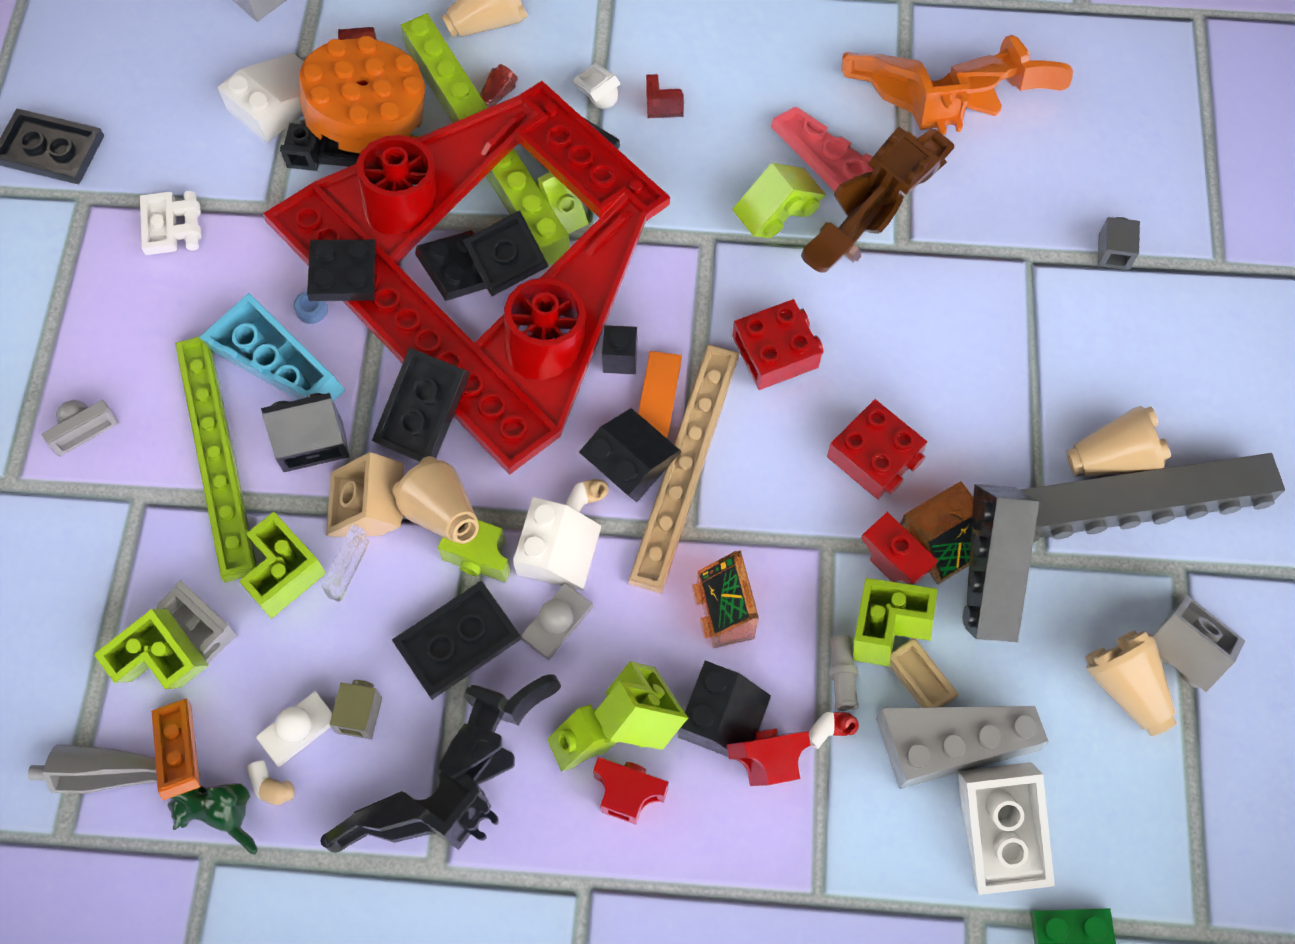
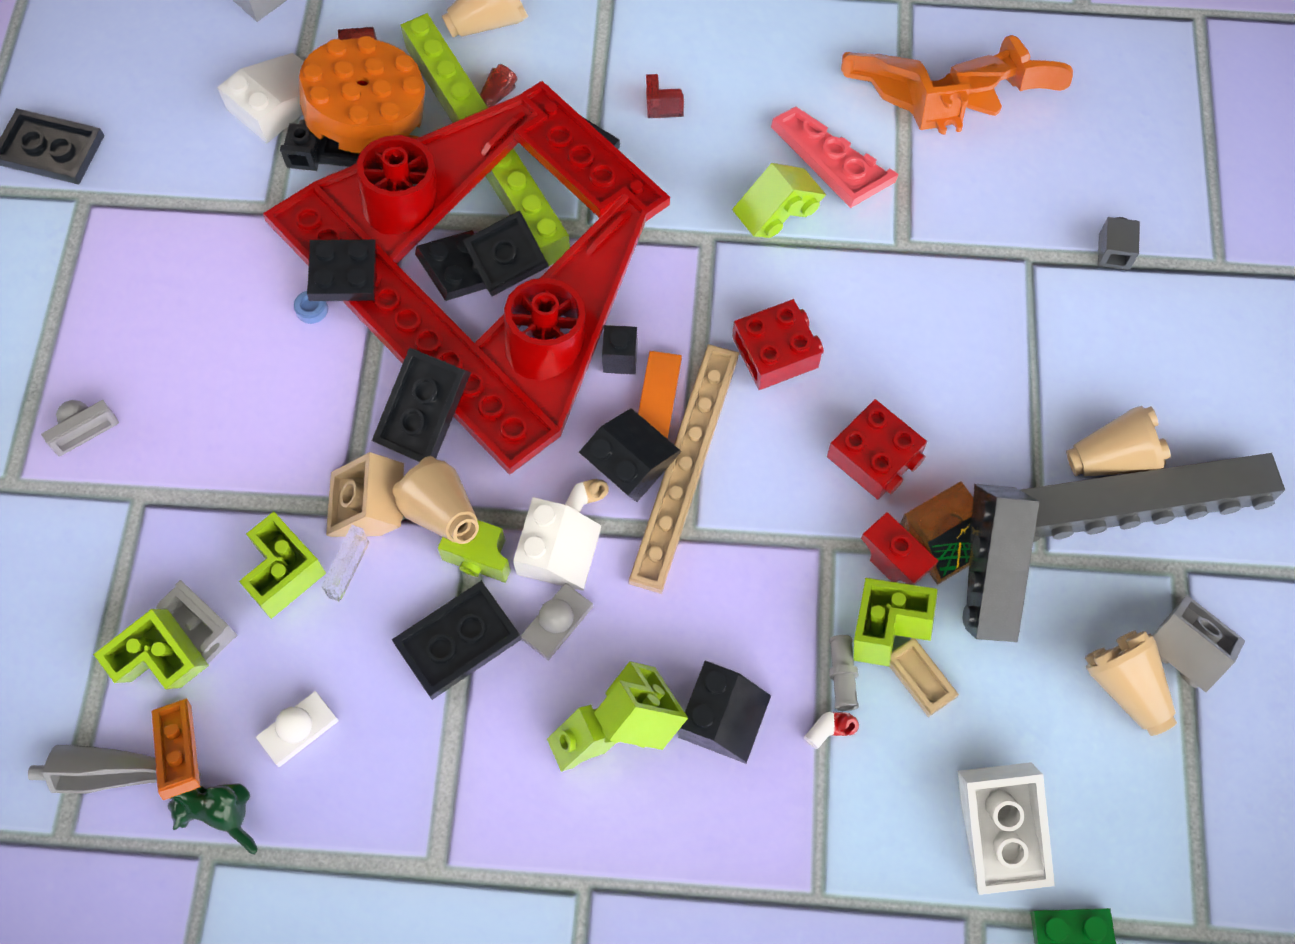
white plate [140,191,202,255] -> none
lime tile [175,336,257,583] -> none
medium azure wedge [199,293,345,401] -> none
tan arm [247,760,295,805] -> none
slope [261,393,350,472] -> none
black piece [320,674,561,853] -> none
olive brick [329,680,382,740] -> none
lime brick [536,172,589,234] -> none
white tile [573,63,620,109] -> none
red brick [593,757,669,825] -> none
slope [692,550,759,648] -> none
red brick [726,728,811,786] -> none
reddish brown piece [801,127,955,273] -> none
light grey wedge [876,706,1049,789] -> none

